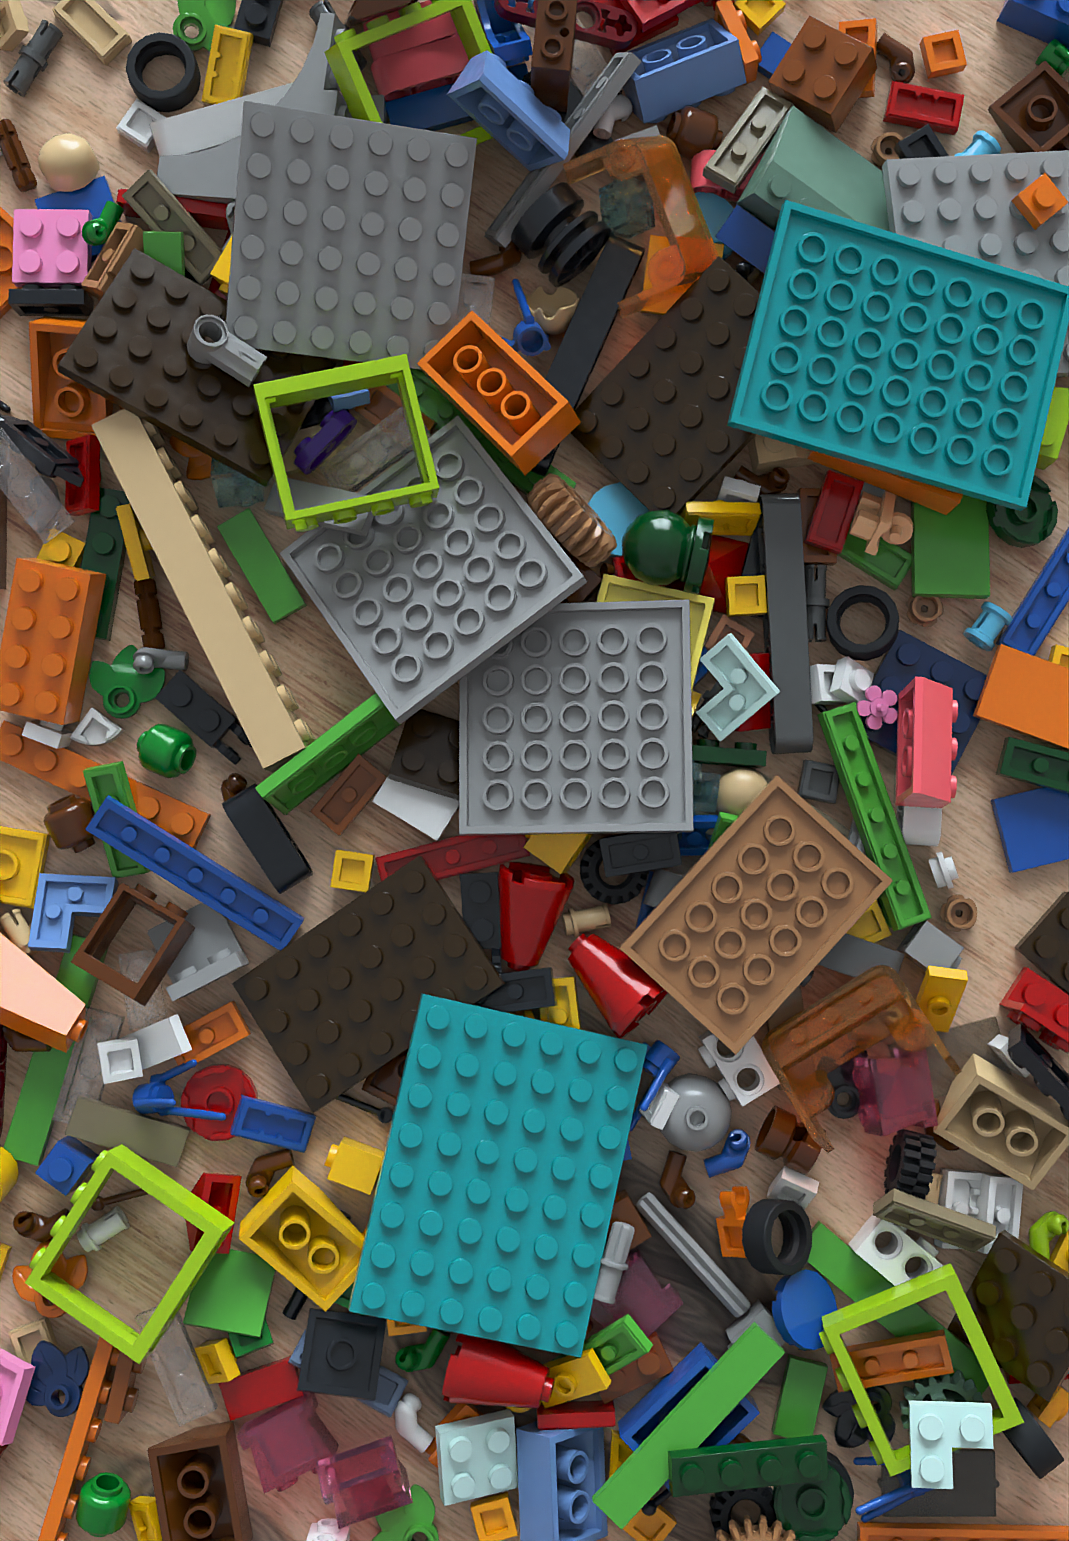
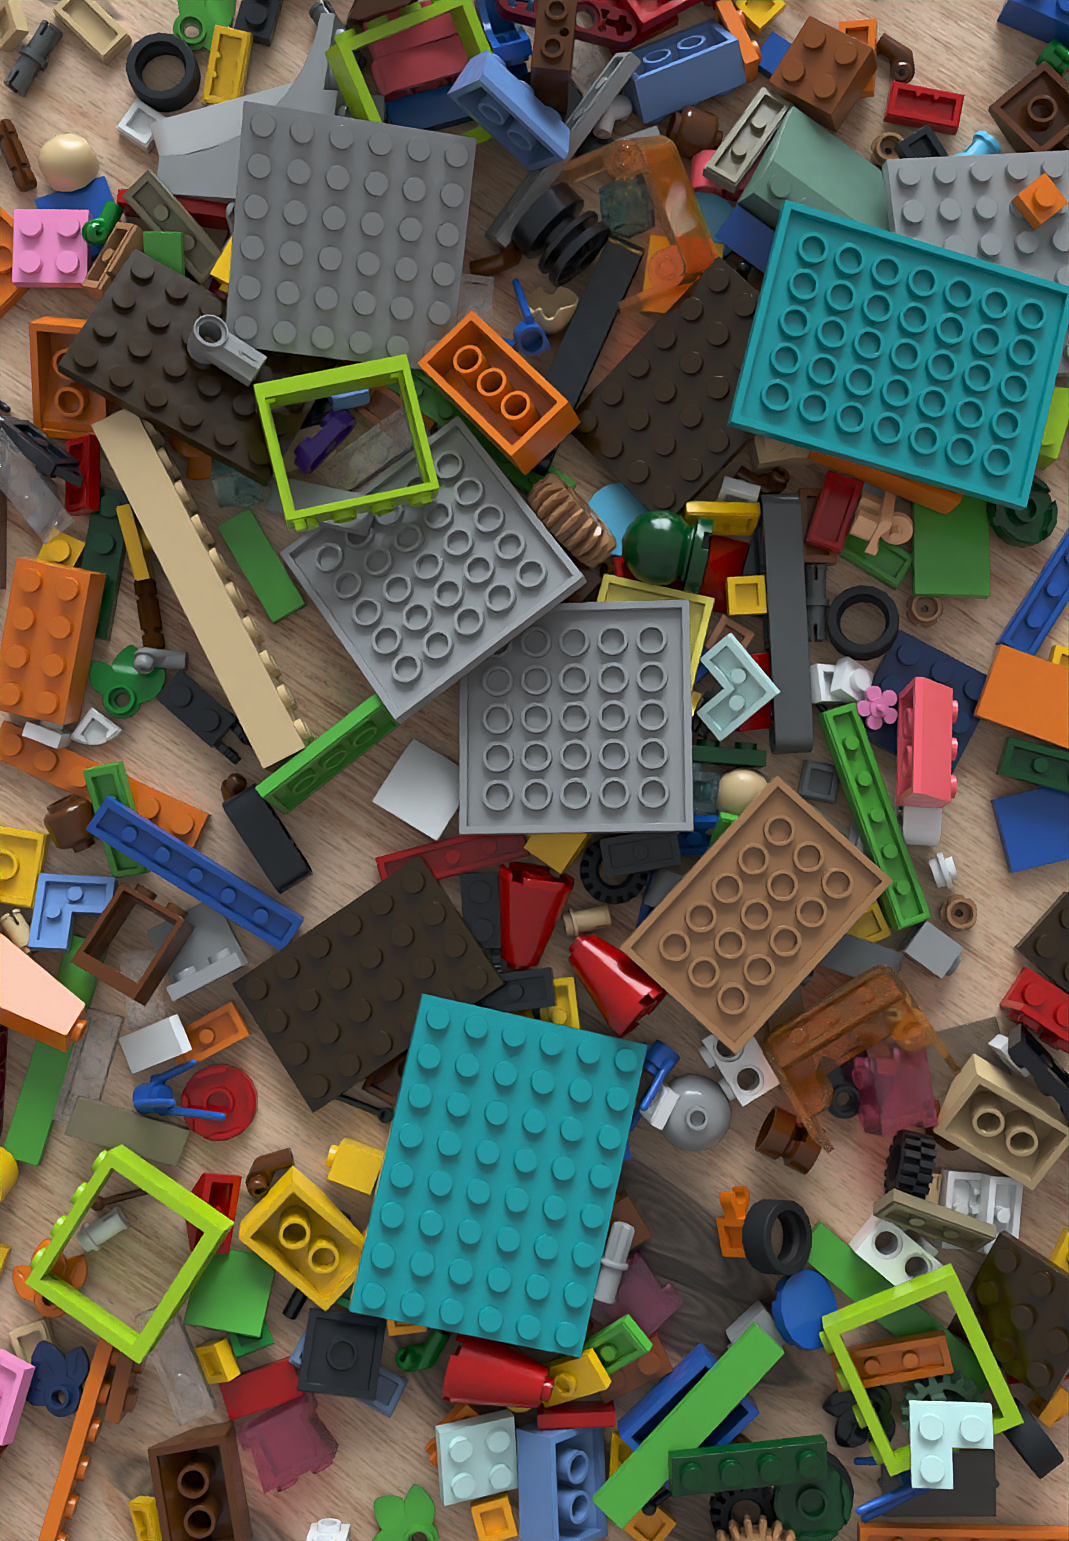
reddish brown arm [2,1025,52,1052] -> none
black plate [9,284,94,316] -> none
reddish brown arm [13,1208,70,1242] -> none
blue brick [35,1136,99,1196] -> none
green head [76,1472,131,1537] -> none
white plate [97,1036,143,1084] -> none
green head [137,724,196,778] -> none
blue plate [230,1095,316,1153] -> none
dark orange plate [310,754,387,836] -> none
clear pink hips [316,1435,413,1529] -> none
yellow plate [330,850,375,892] -> none
dark brown plate [388,709,459,800] -> none
white arm [394,1393,433,1453] -> none
light grey axle [636,1192,751,1318] -> none
reddish brown arm [660,1150,696,1209] -> none
blue arm [703,1129,751,1178] -> none
white plate [766,1166,819,1210] -> none
bright green tile [772,1354,828,1438] -> none
yellow plate [910,966,968,1033] -> none
orange plate [919,29,967,79] -> none
medium azure bush [963,601,1013,651] -> none
lime arm [1028,1211,1069,1260] -> none

